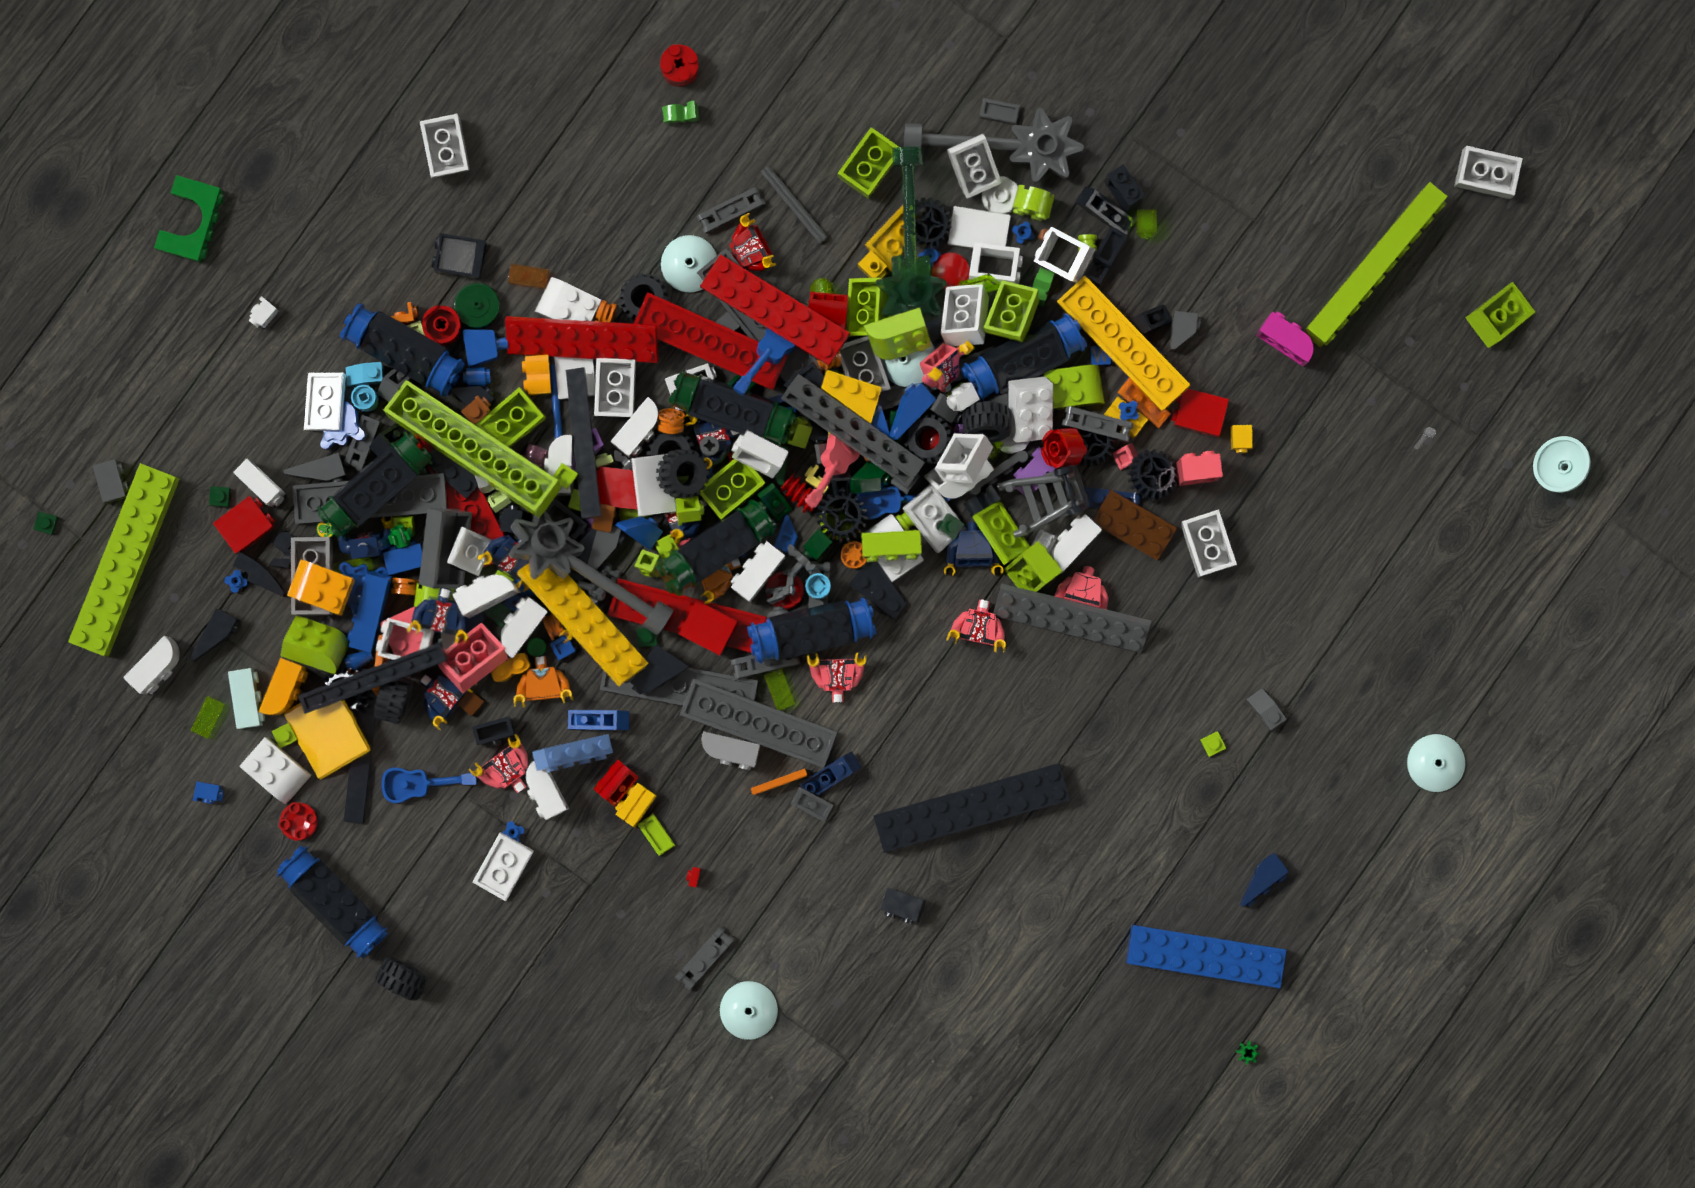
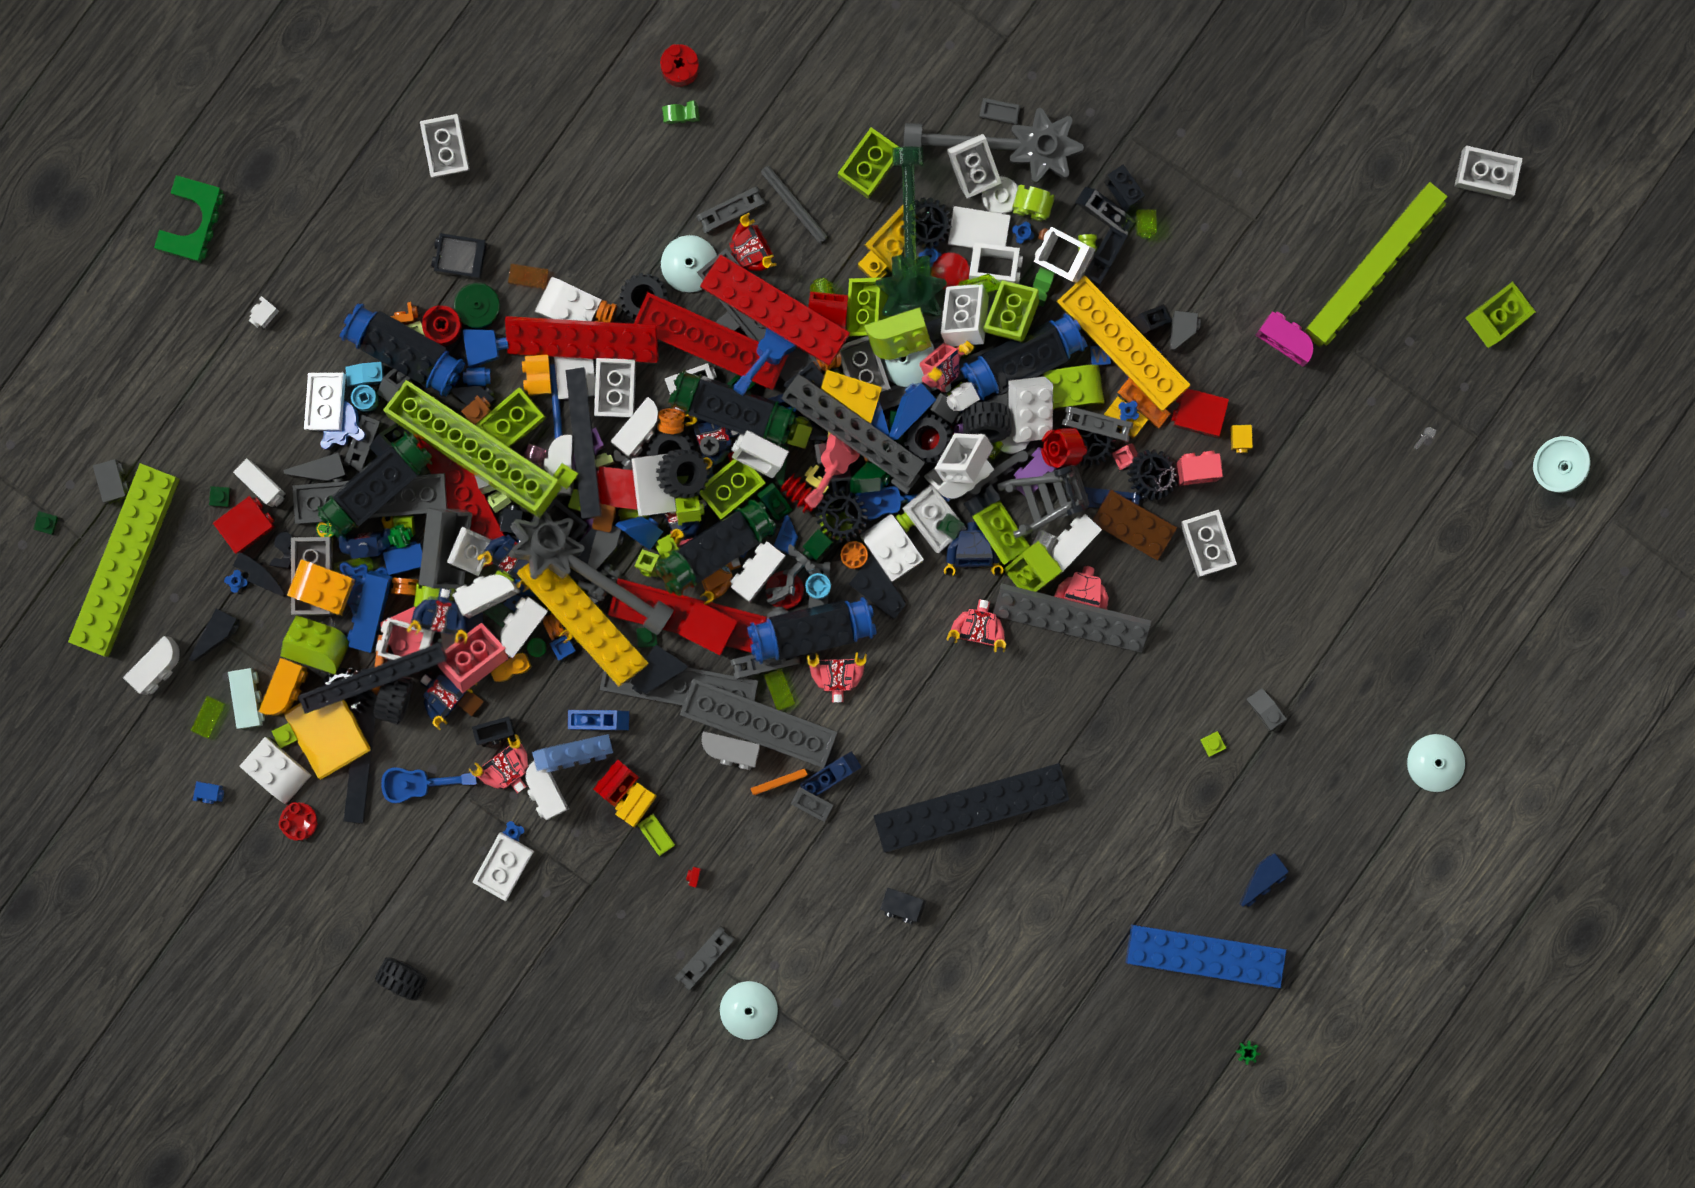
black brick [276,845,388,959] -> none
blue cone [343,651,374,671] -> none
black wing [428,448,478,499] -> none
orange torso [513,656,574,707] -> none
lime brick [862,530,921,562] -> none

